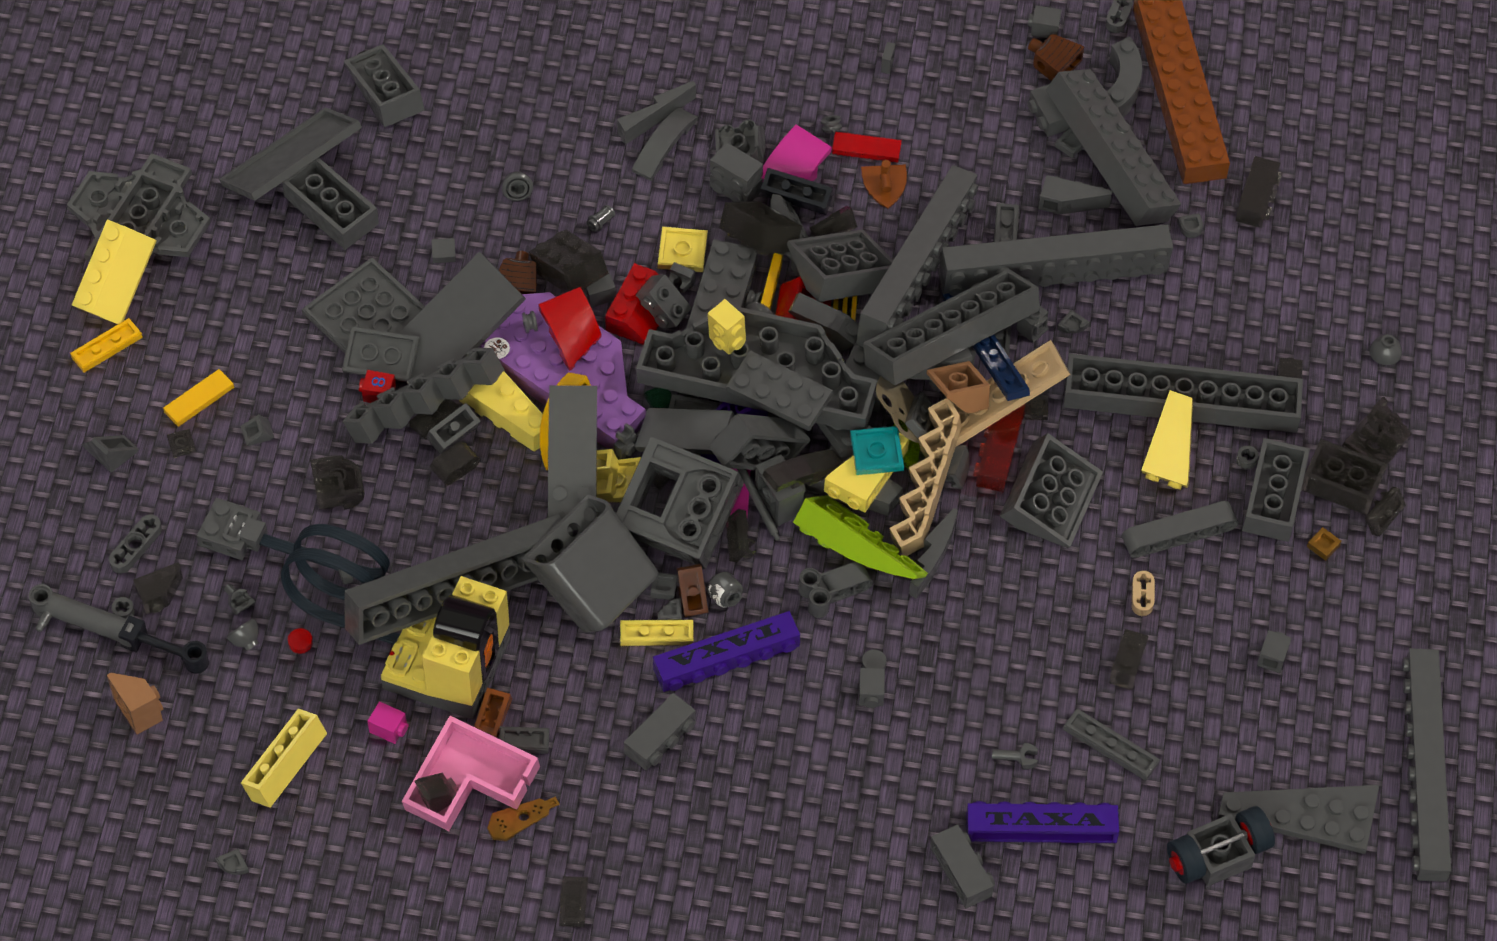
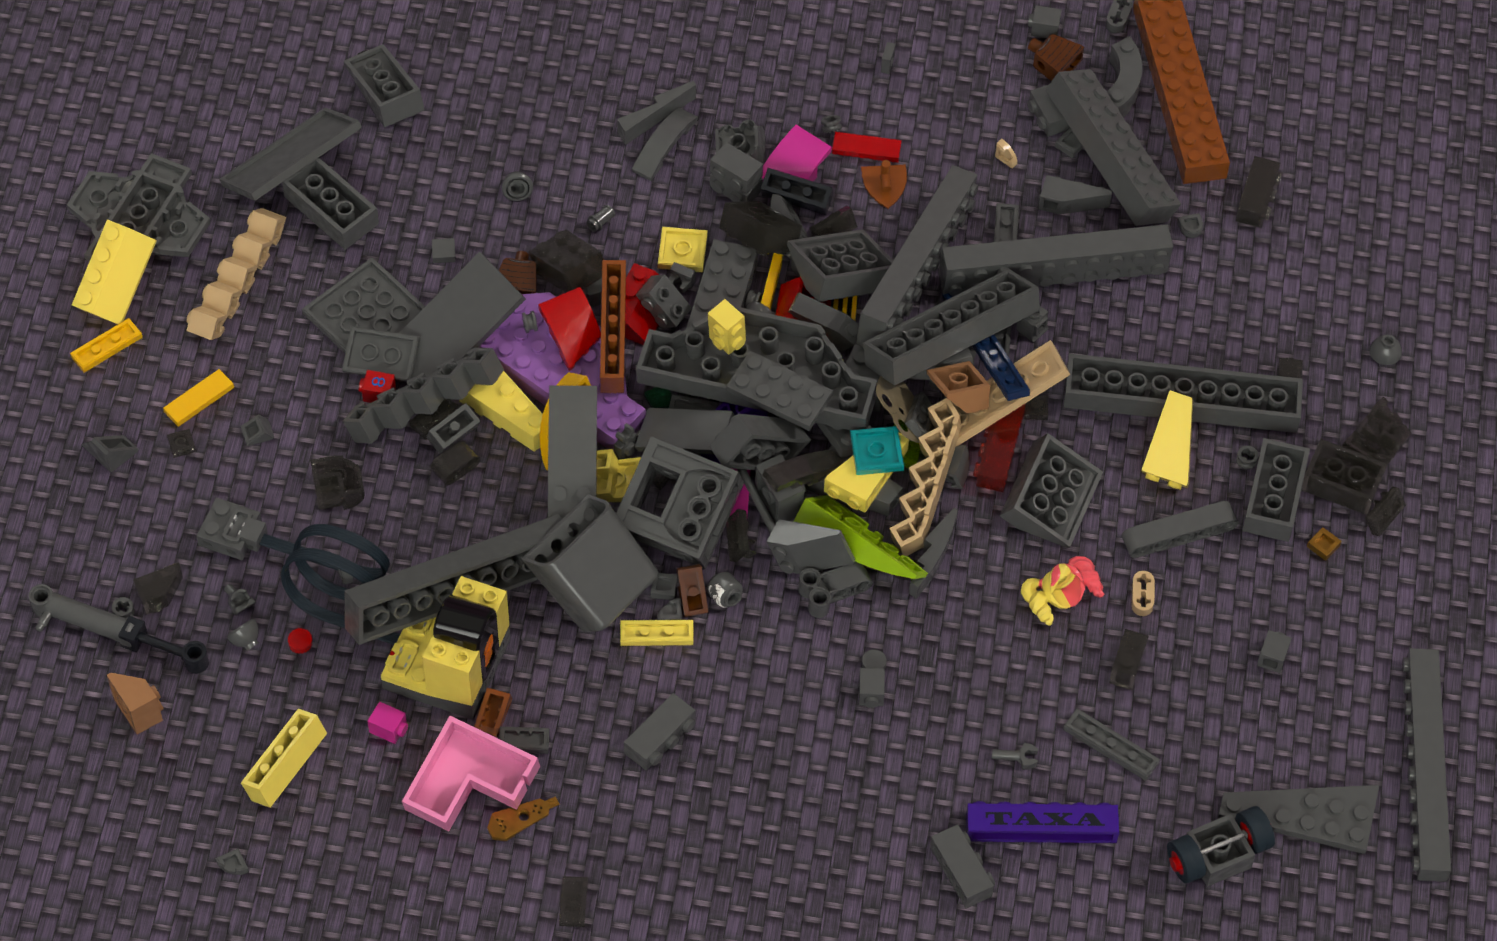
dark grey beam [109,515,162,574] -> none
clear smoke slope [414,773,459,813] -> none
white sticker [484,338,510,359] -> none
dark purple brick [653,611,800,692] -> none
dark grey tile [1057,310,1090,334] -> none
none -> tan brick [186,208,286,340]
none -> dark orange brick [600,260,626,393]
none -> dark grey slope [766,519,855,574]
none -> tan tile [995,139,1017,169]
none -> hair [1021,556,1104,626]

